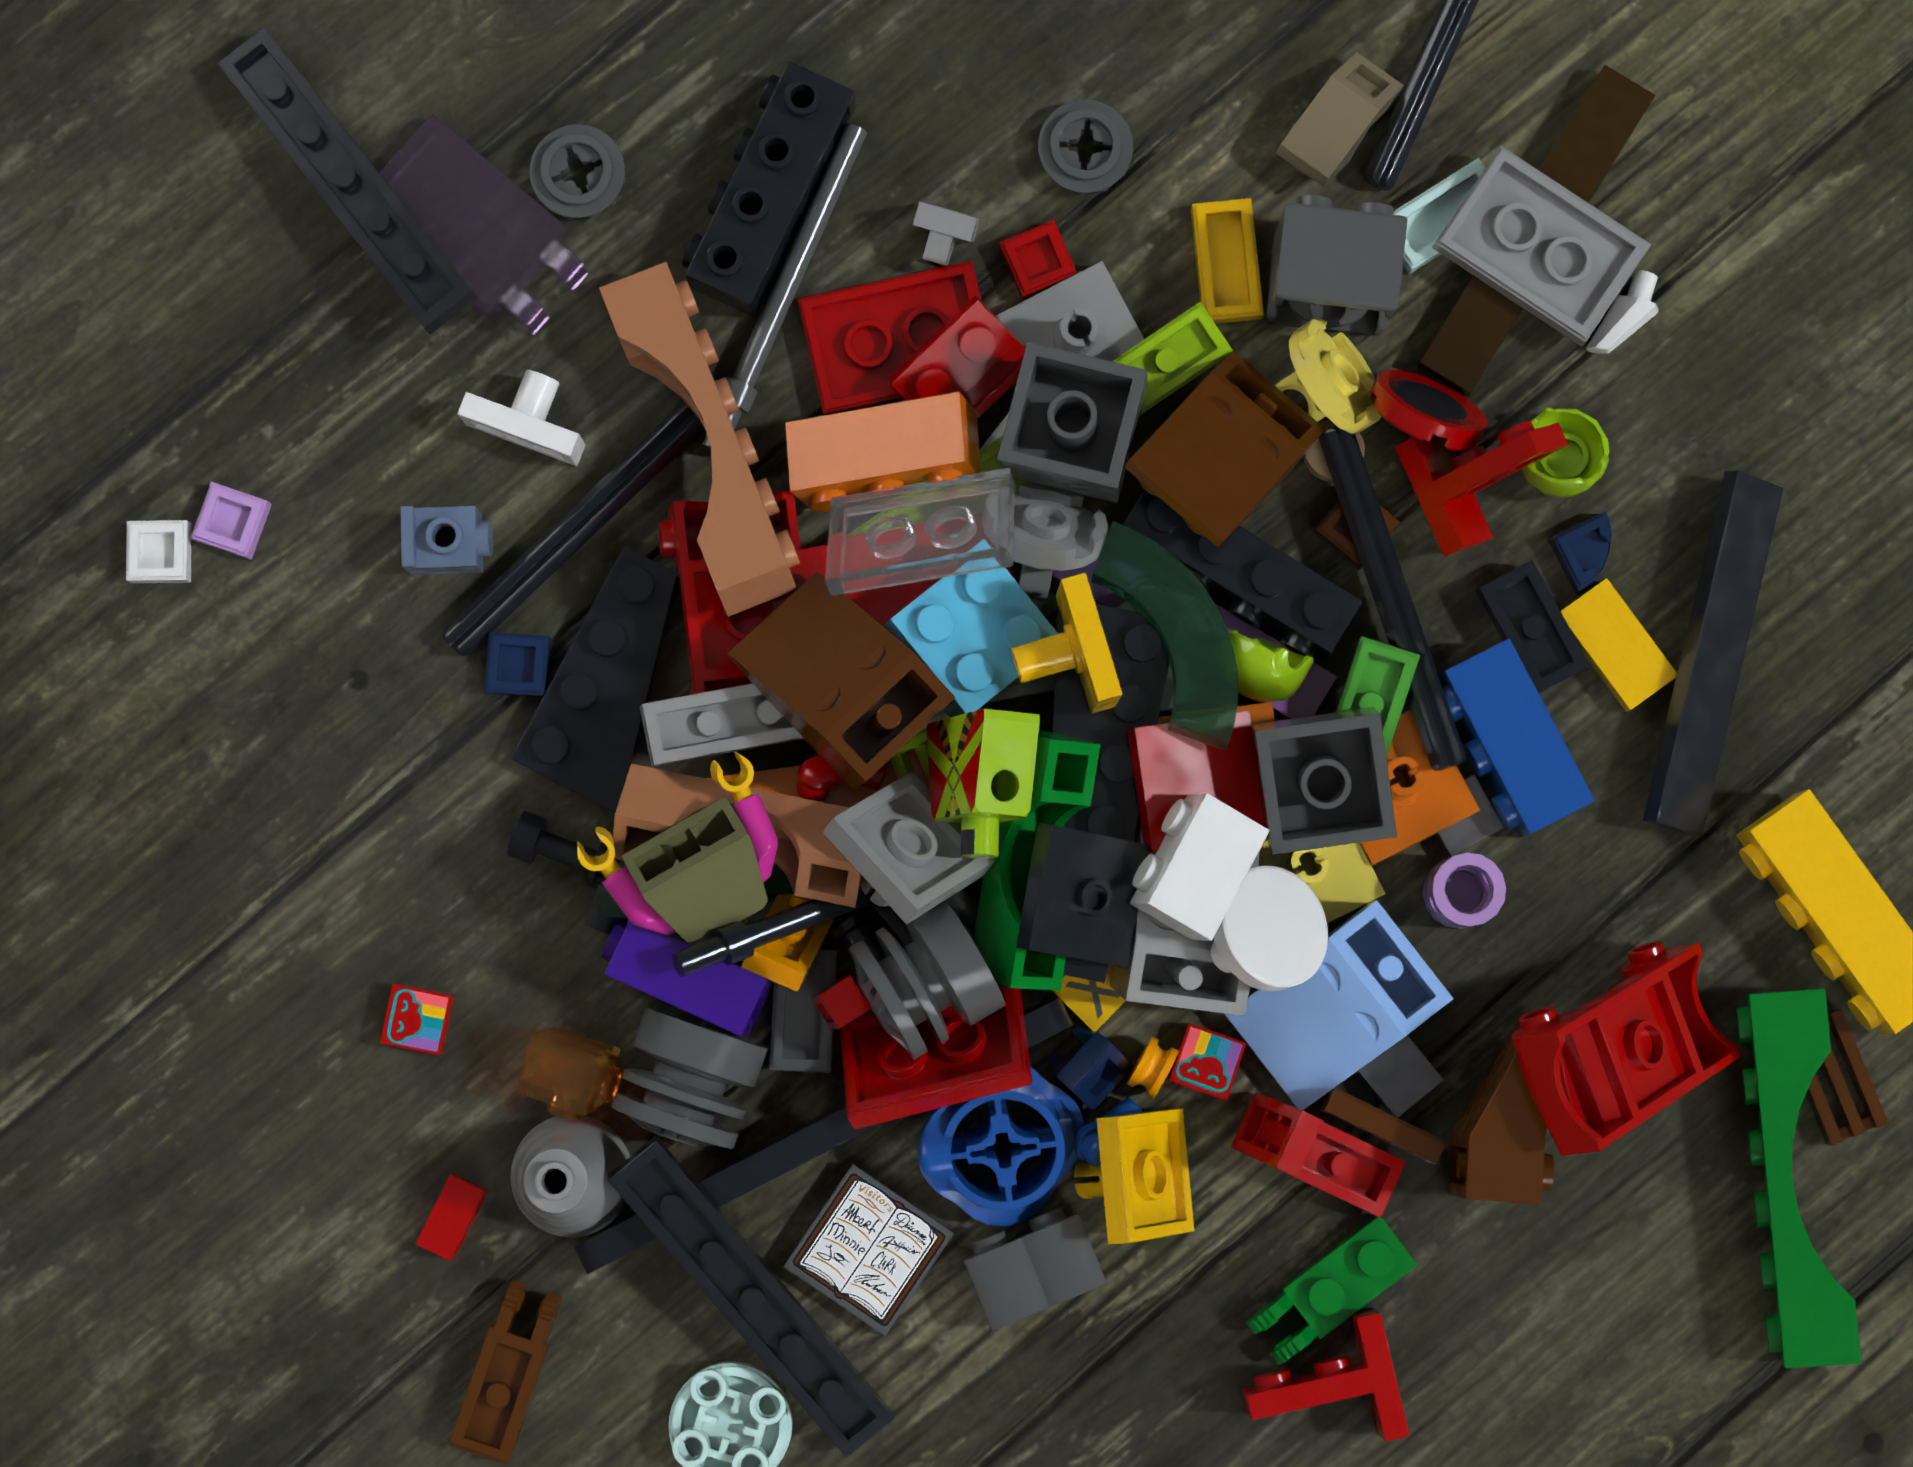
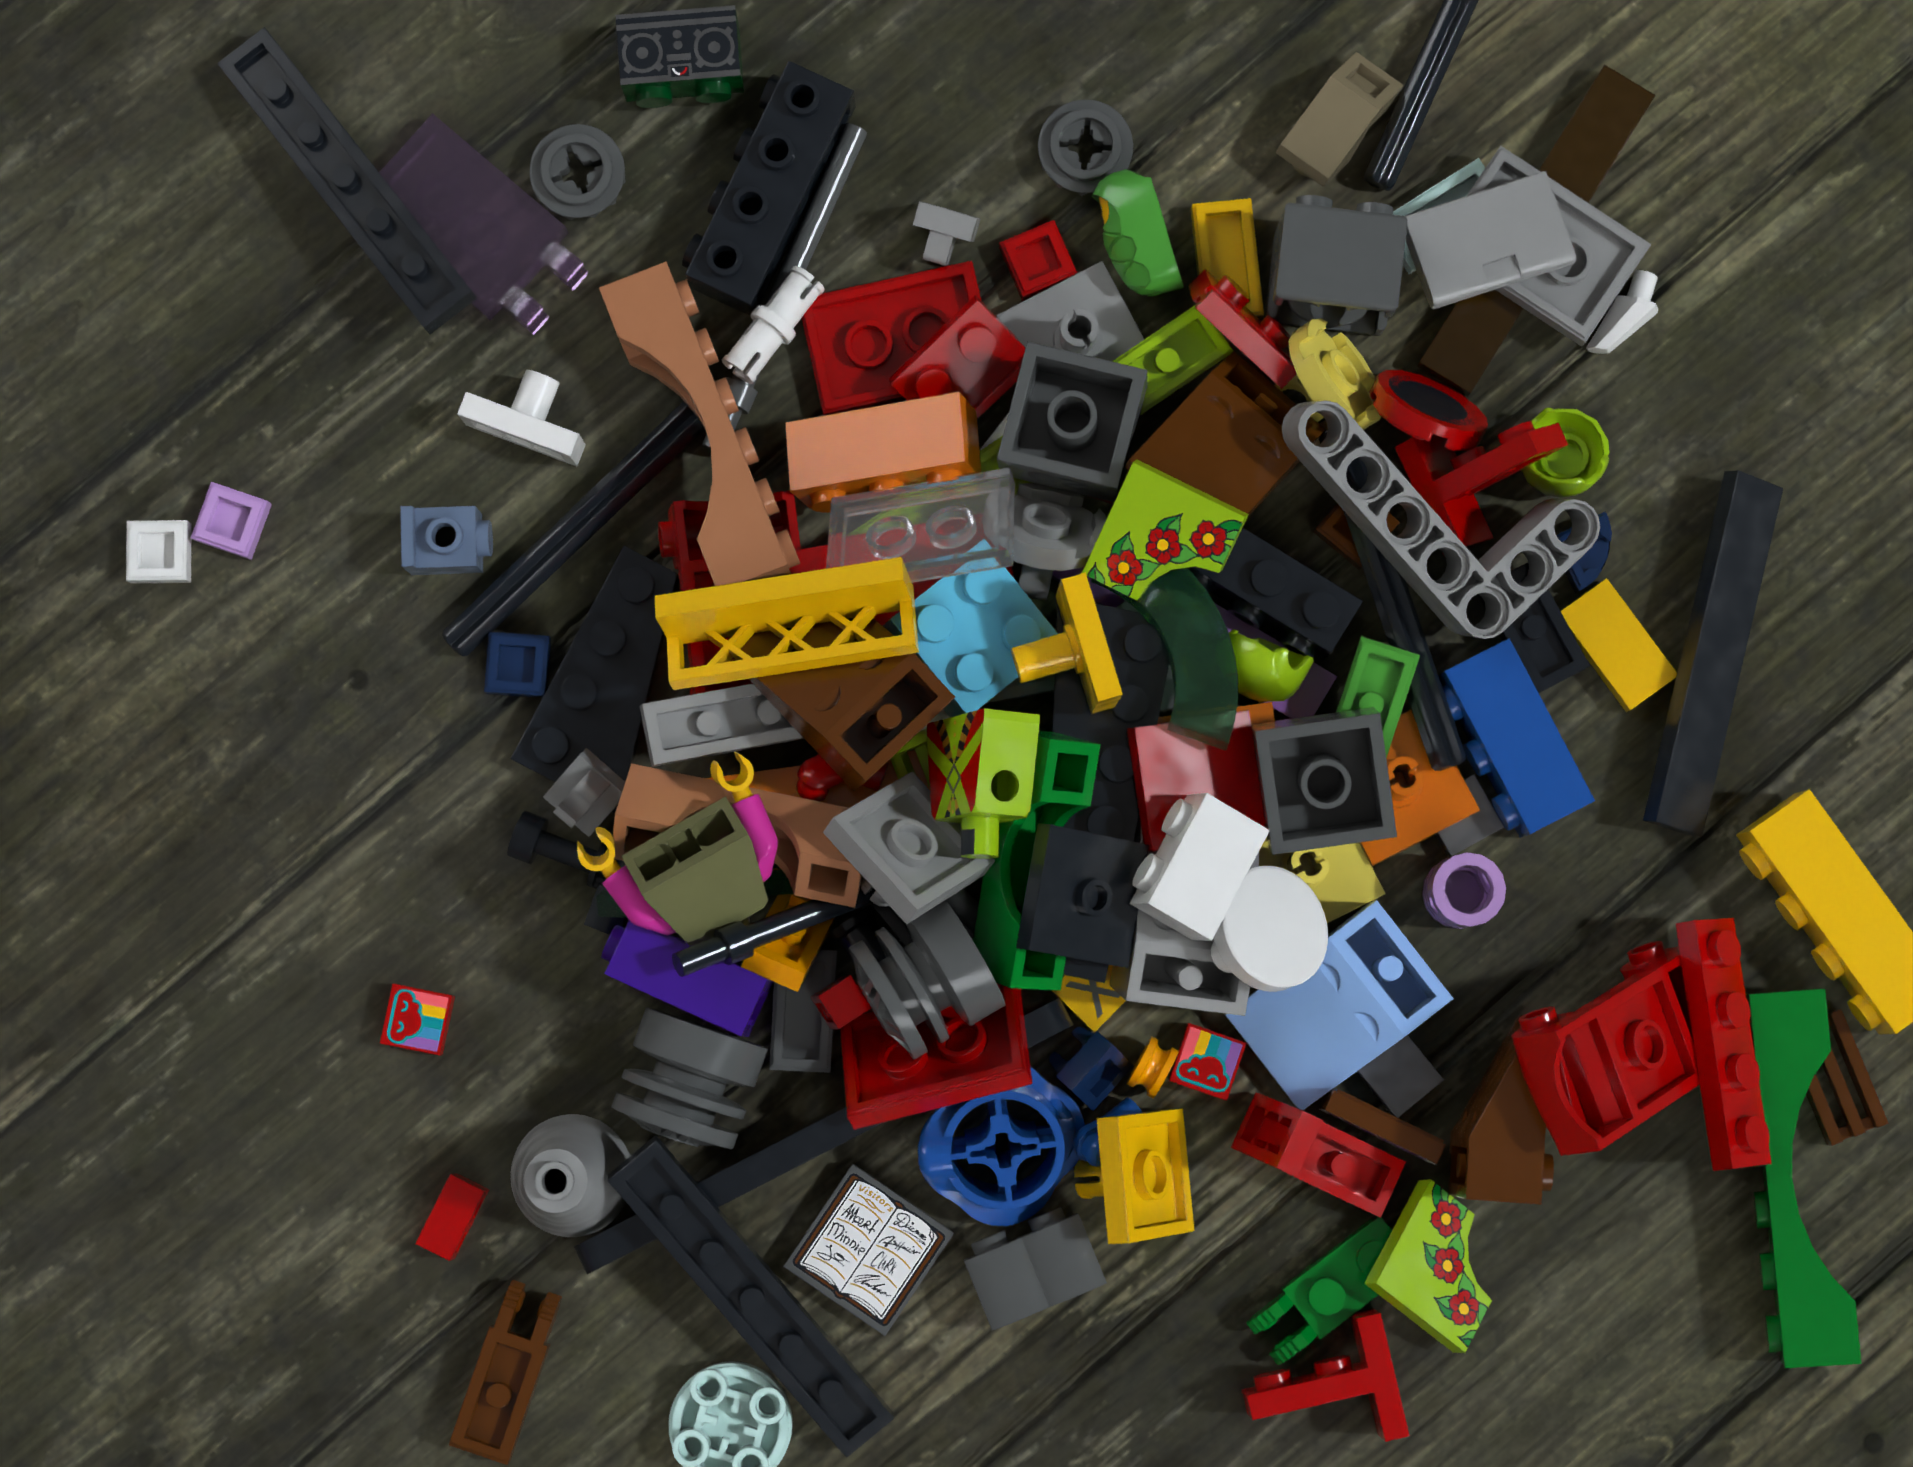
clear orange brick [516,1026,621,1119] -> none
none -> light grey tile [543,748,625,837]
none -> brick [615,5,744,108]
none -> yellow fence [655,557,919,690]
none -> white pin [722,266,825,384]
none -> lime tile [1082,460,1249,601]
none -> bright green piece [1092,169,1184,296]
none -> red plate [1188,269,1297,389]
none -> light grey beam [1282,400,1600,639]
none -> lime tile [1364,1179,1492,1353]
none -> light grey piece [1405,171,1576,310]
none -> red plate [1675,918,1772,1171]

